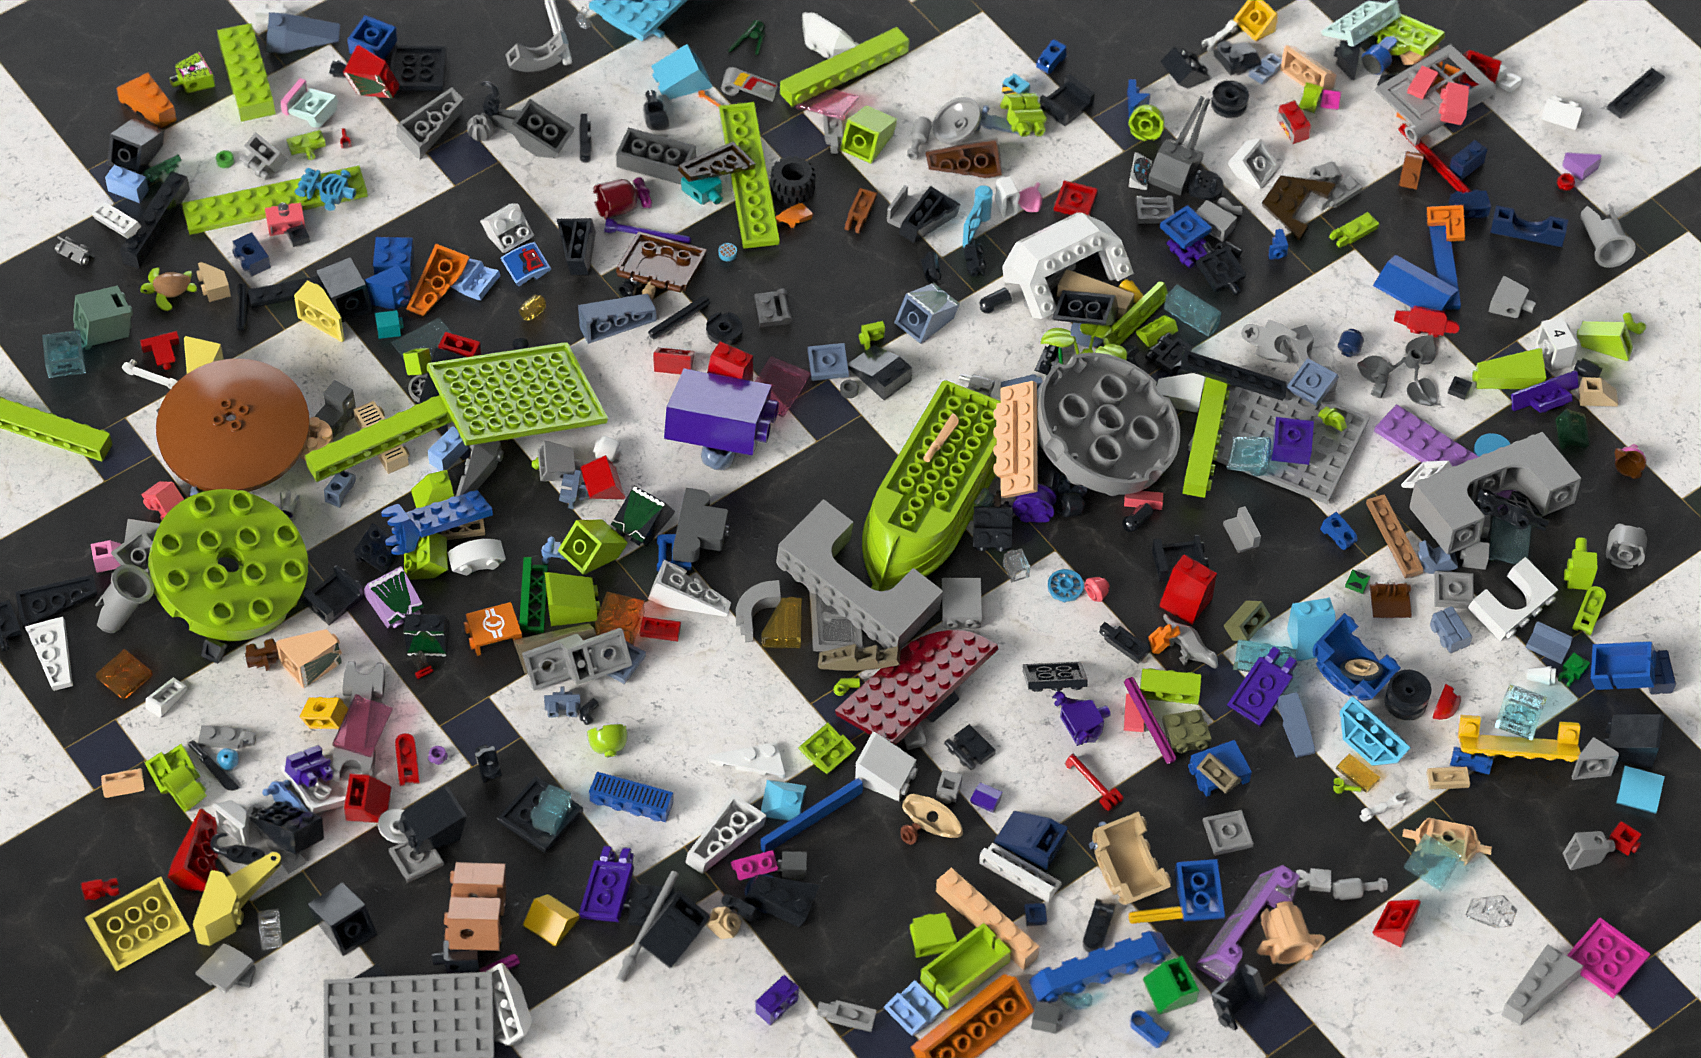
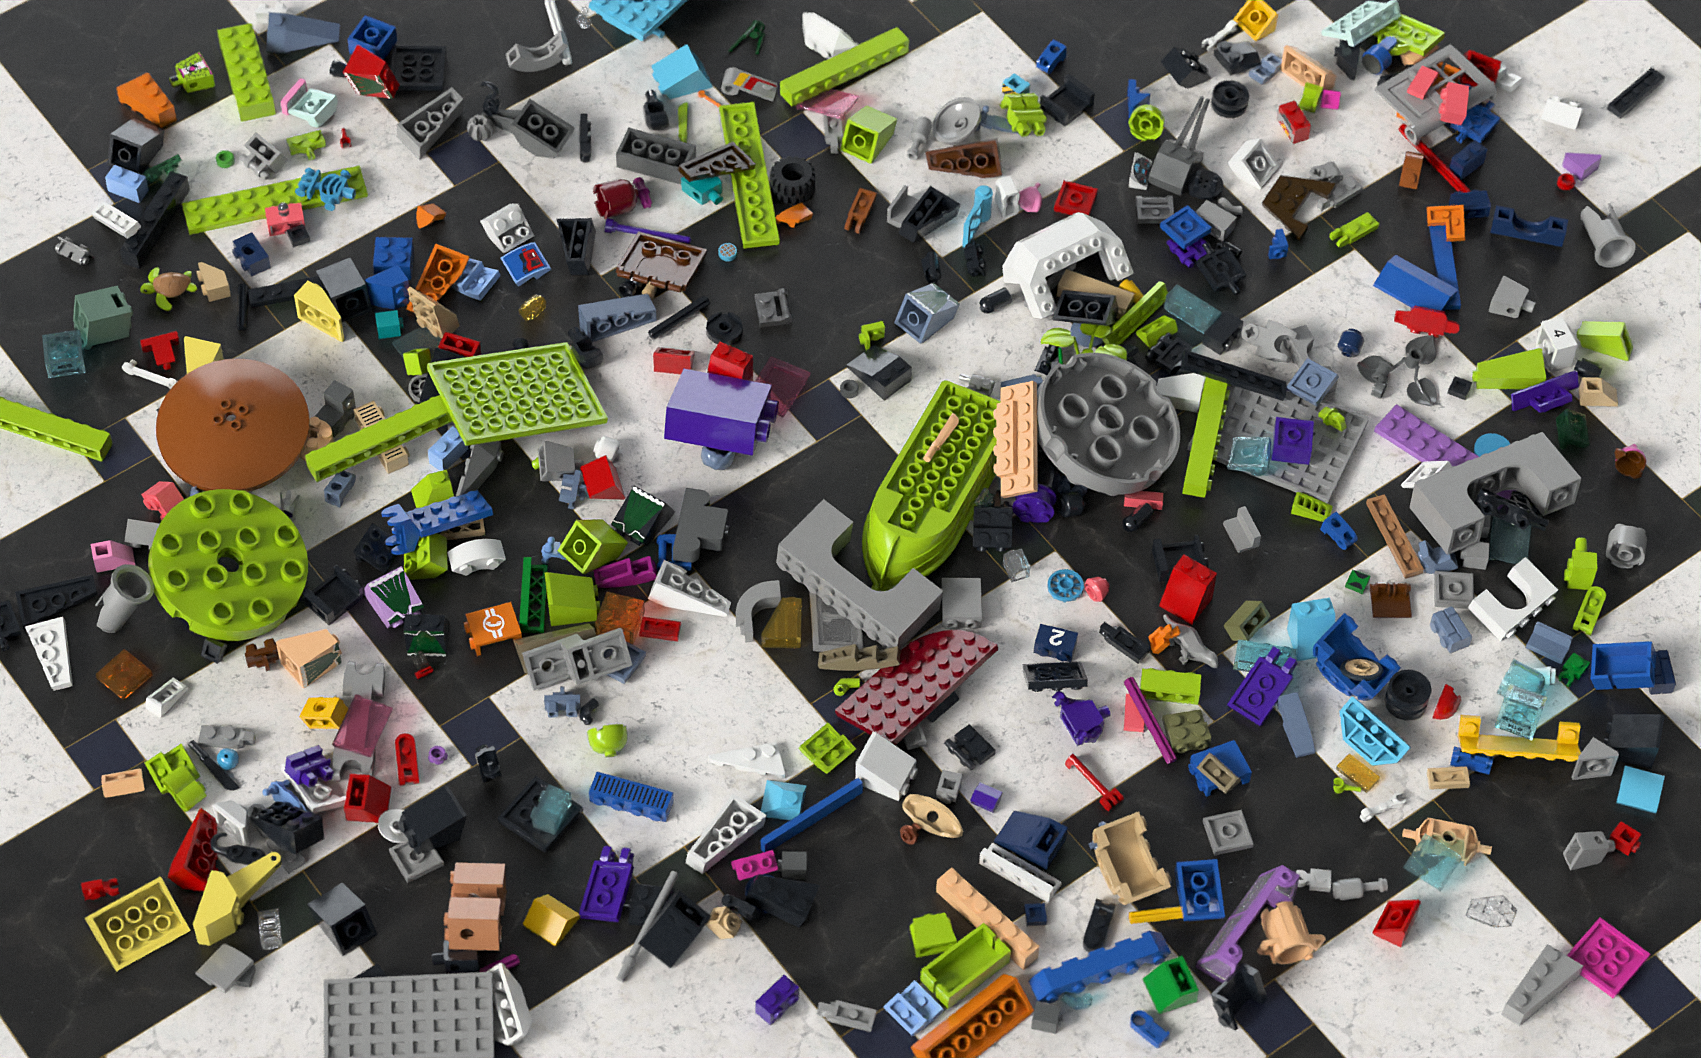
light grey slope [111,529,152,575] -> none
sand blue plate [807,343,849,381] -> none
lime arm [1623,312,1646,334] -> none
none -> tan slope [407,287,460,339]
none -> orange tile [416,204,446,228]
none -> black piece [568,327,604,369]
none -> magenta slope [594,556,657,588]
none -> lime piece [678,102,688,143]
none -> dark blue brick [1034,624,1078,662]
none -> black brick [1202,310,1244,355]
none -> lime slope [1291,492,1333,522]
none -> blue plate [1450,101,1500,143]
none -> clear light blue cylinder [1497,659,1547,706]

